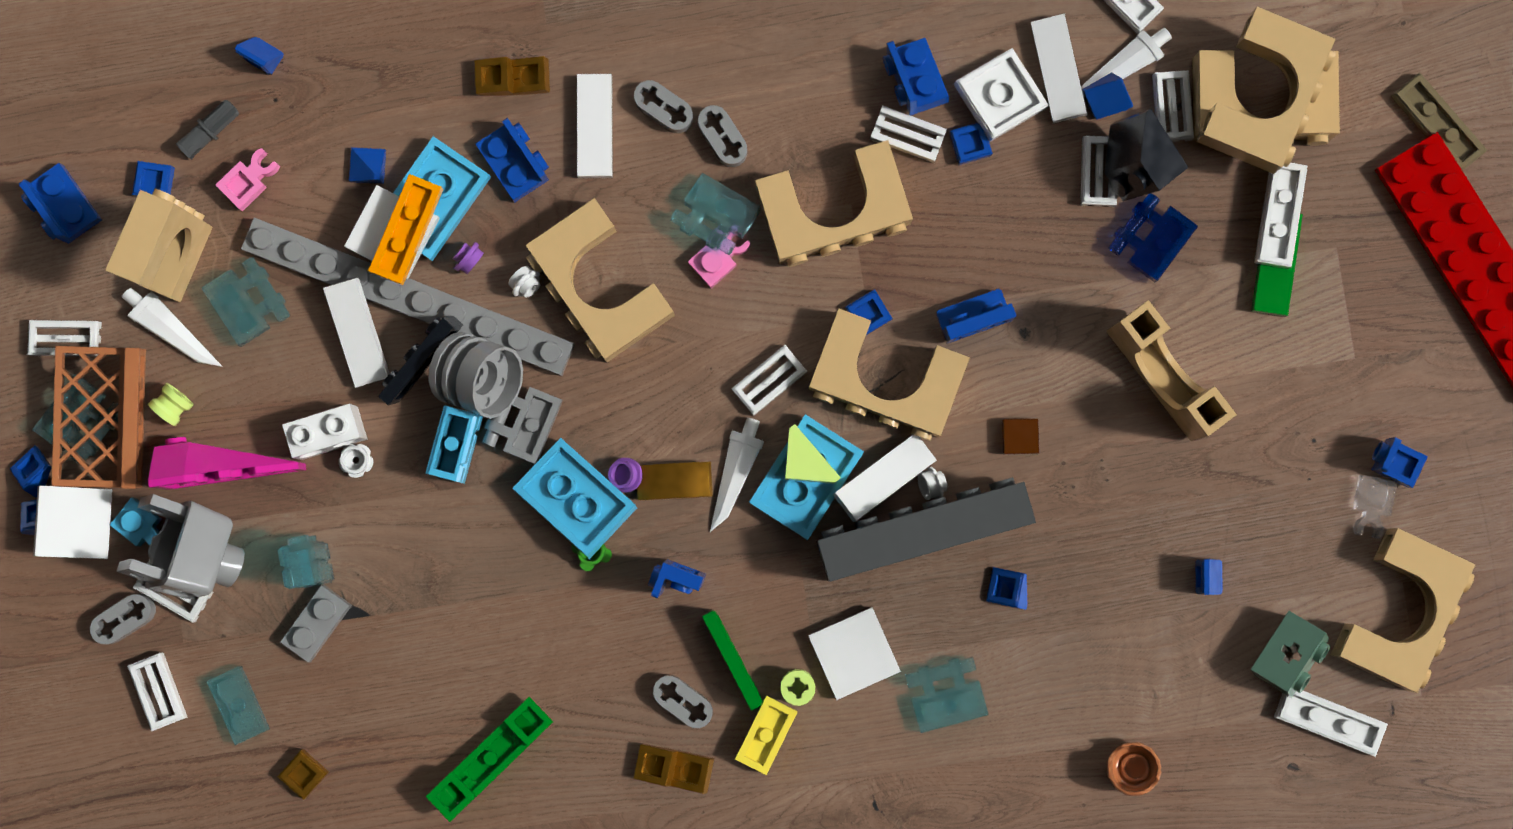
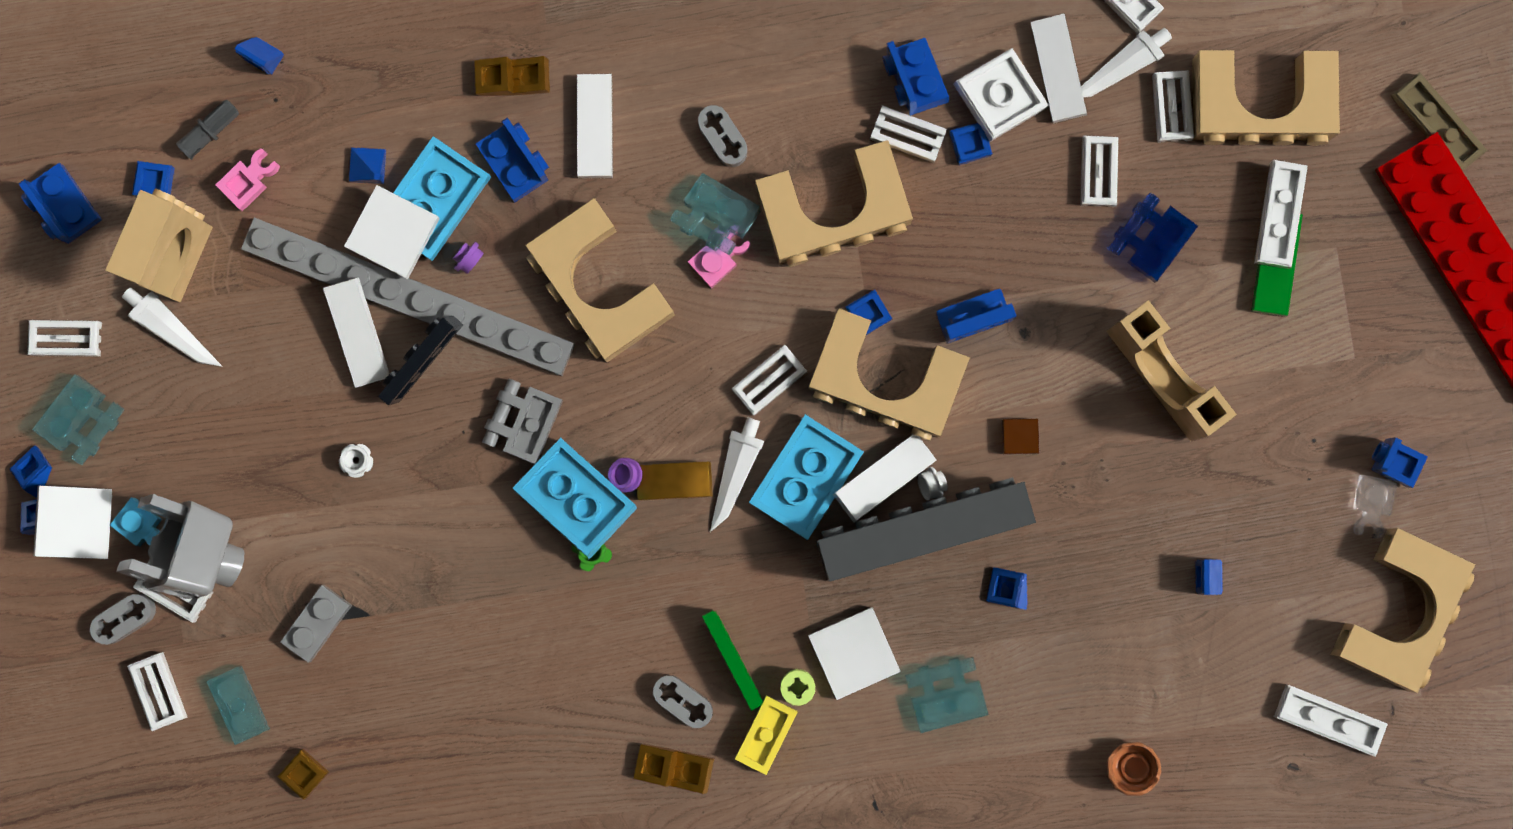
nougat fence [52,346,146,489] -> none
yellowish green wheel [148,383,194,426] -> none
dark pink wedge [148,437,306,490] -> none
clear light blue plate [202,257,290,347] -> none
clear light blue brick [278,535,335,589] -> none
white brick [282,404,368,460] -> none
light orange plate [368,174,444,285] -> none
medium azure brick [425,405,483,484] -> none
green slope [425,697,553,822] -> none
light grey wheel [428,332,523,419] -> none
white plate [508,266,540,298] -> none
light grey beam [634,80,693,133] -> none
blue bracket [648,559,706,598] -> none
yellowish green slope [785,424,841,484] -> none
blue slope [1082,72,1133,120] -> none
black slope [1105,109,1189,202] -> none
tan arch [1196,6,1336,174] -> none
sand green brick [1251,611,1330,698] -> none

